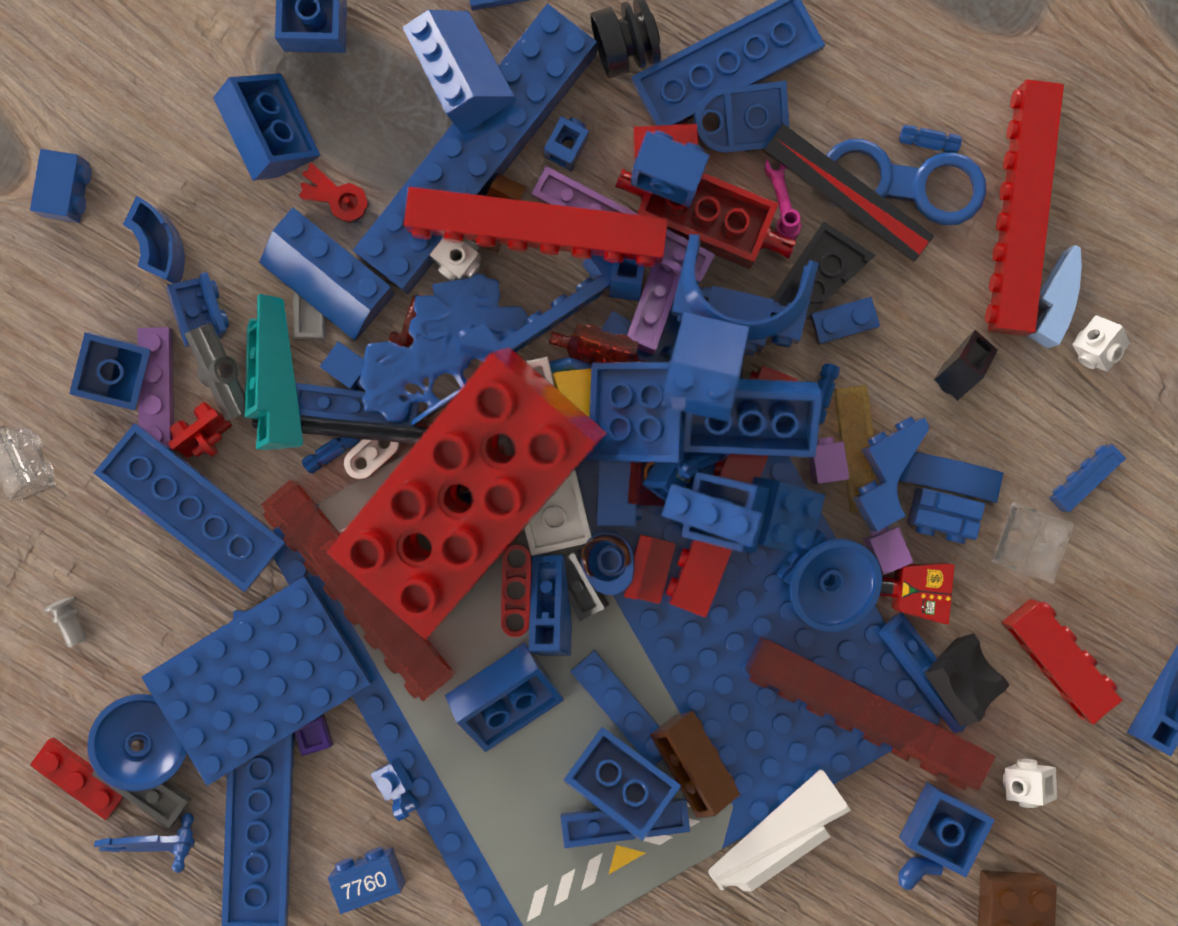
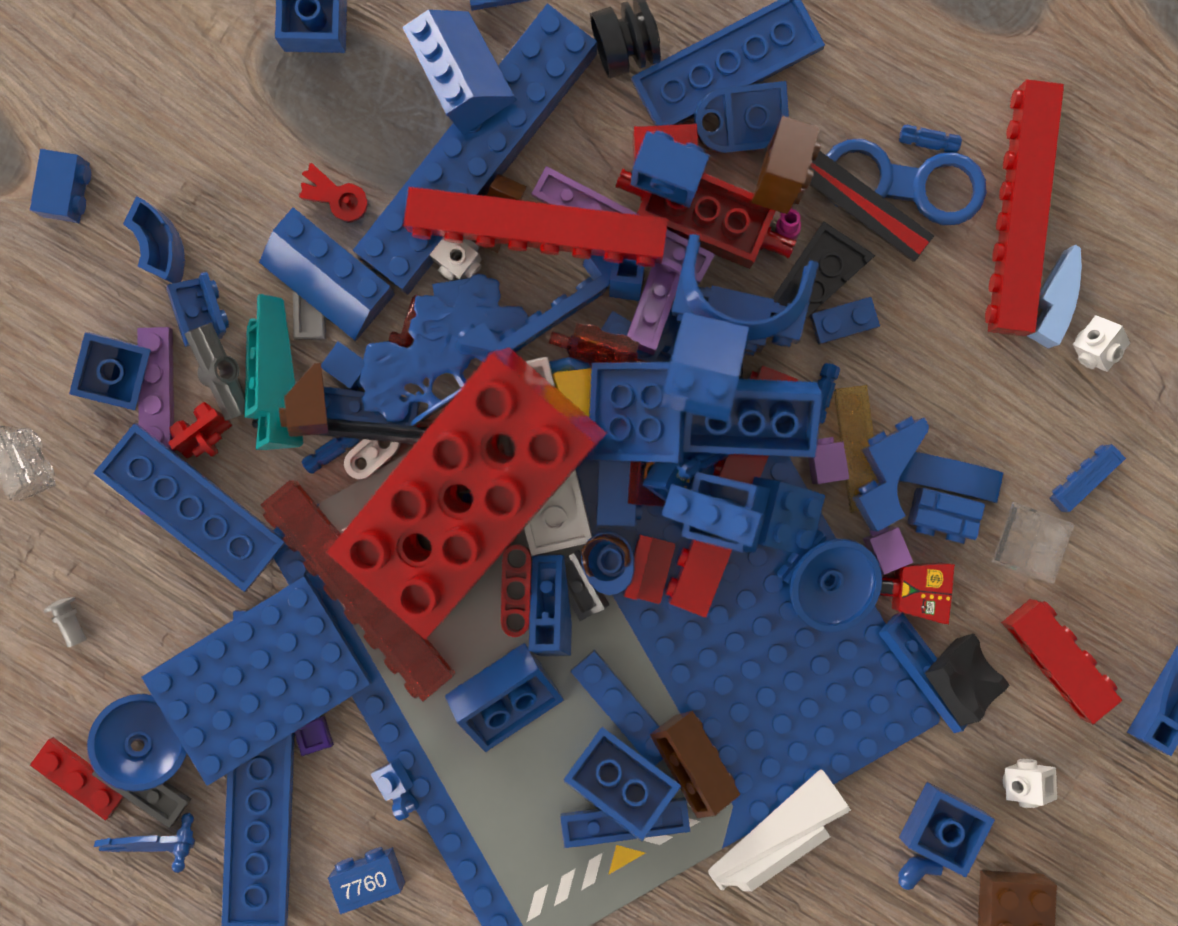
blue slope [213,73,321,181] -> none
blue brick [544,116,589,172] -> none
clear red brick [744,635,996,791] -> none
black slope [934,330,998,401] -> none
none -> reddish brown slope [279,363,328,437]
none -> reddish brown brick [751,116,822,215]

